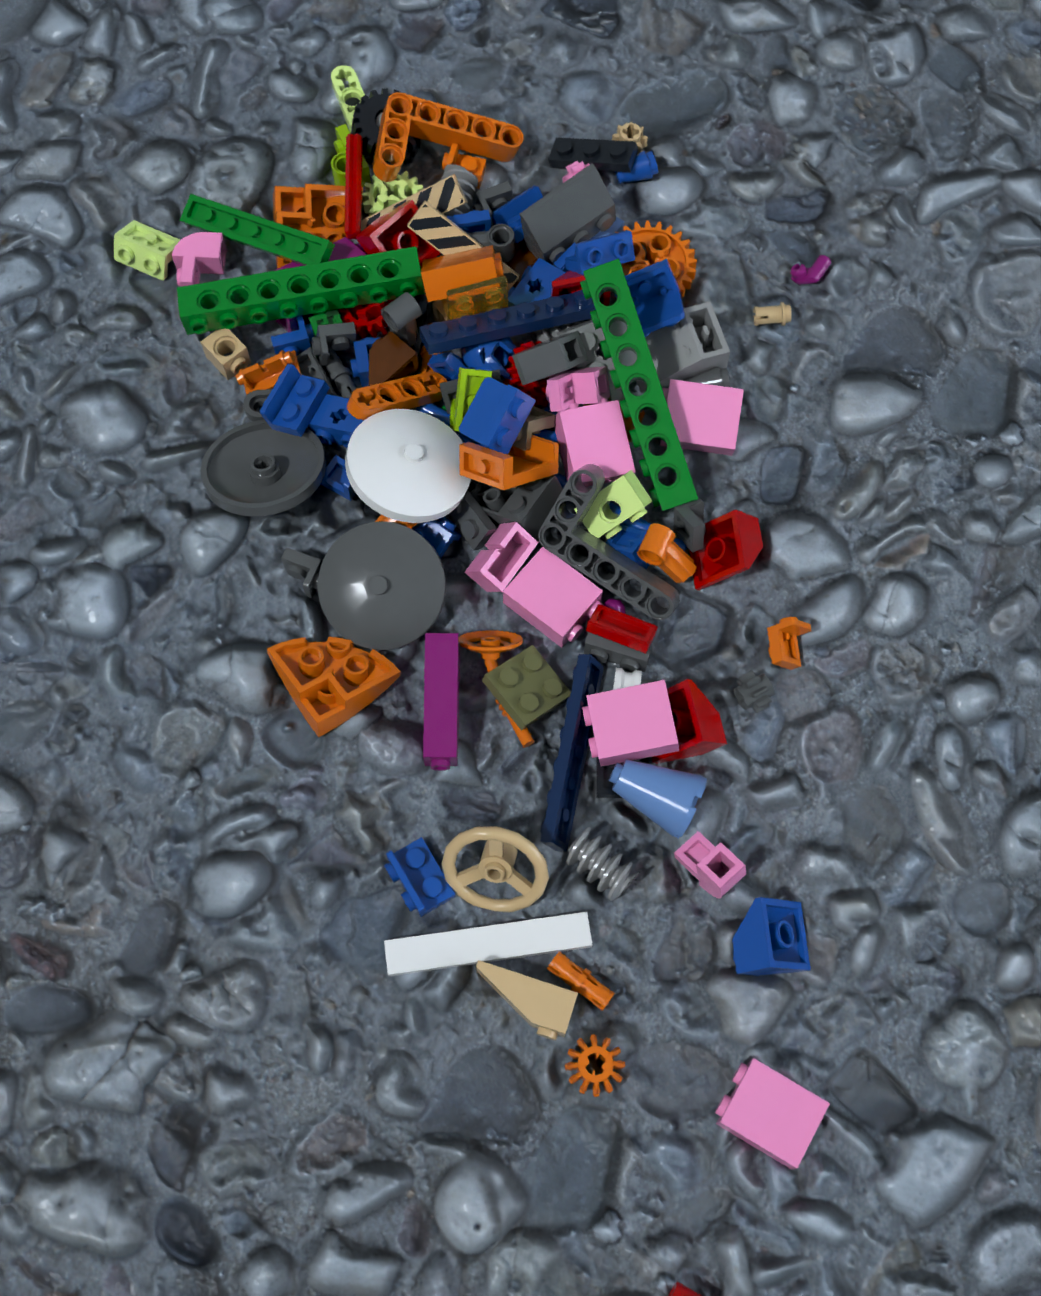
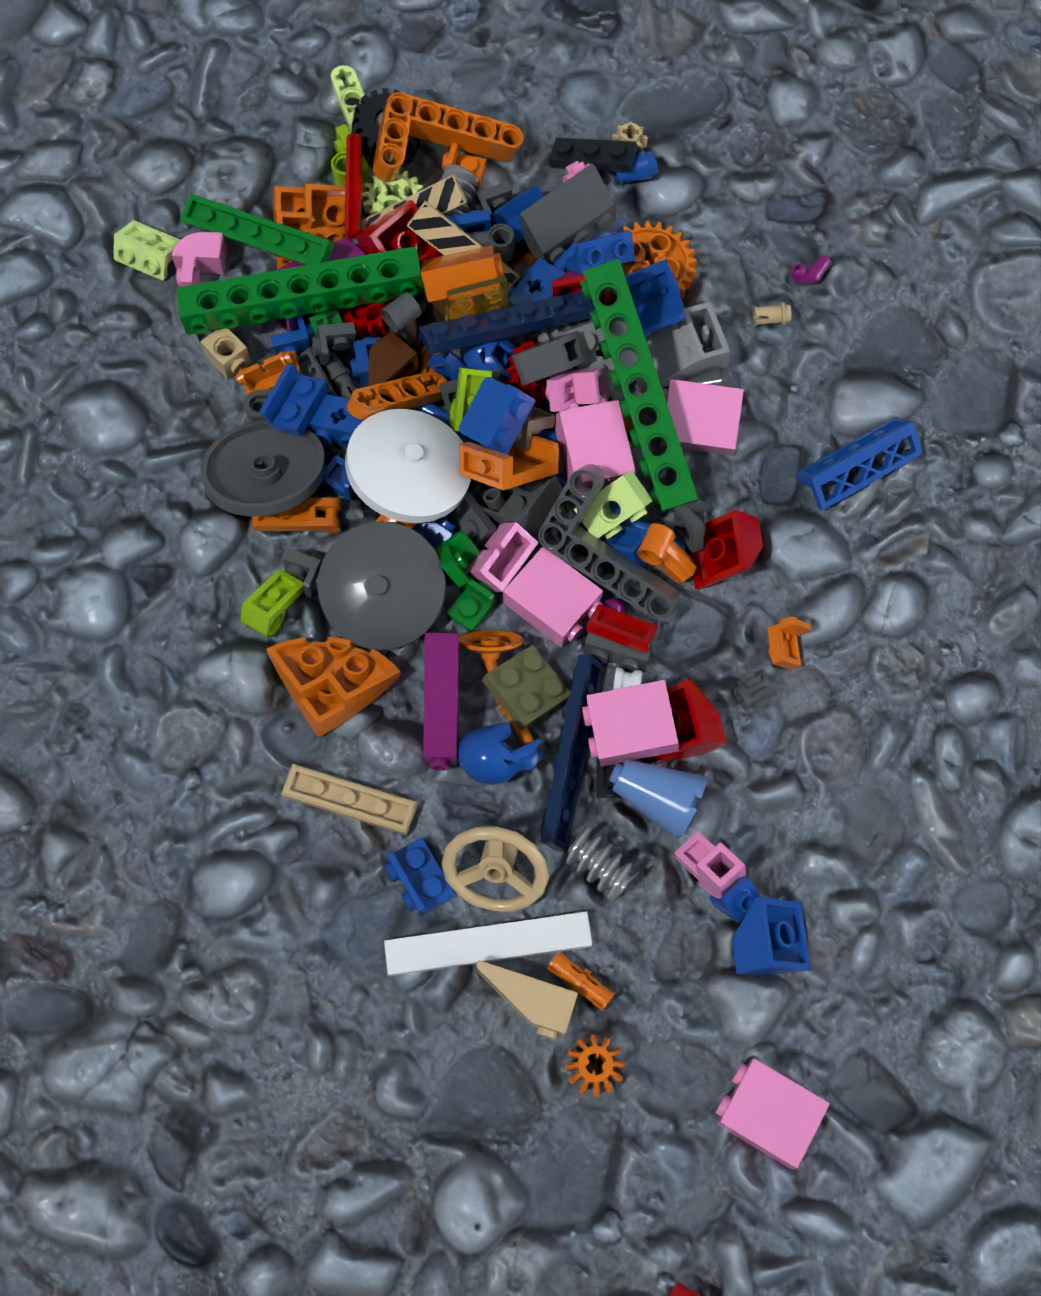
none -> lime plate [240,569,304,638]
none -> orange plate [252,498,342,534]
none -> tan tile [281,764,418,836]
none -> green bracket [437,530,480,588]
none -> green bracket [446,578,495,632]
none -> blue helmet [457,723,544,785]
none -> blue bracket [709,876,760,923]
none -> blue fence [796,417,923,510]

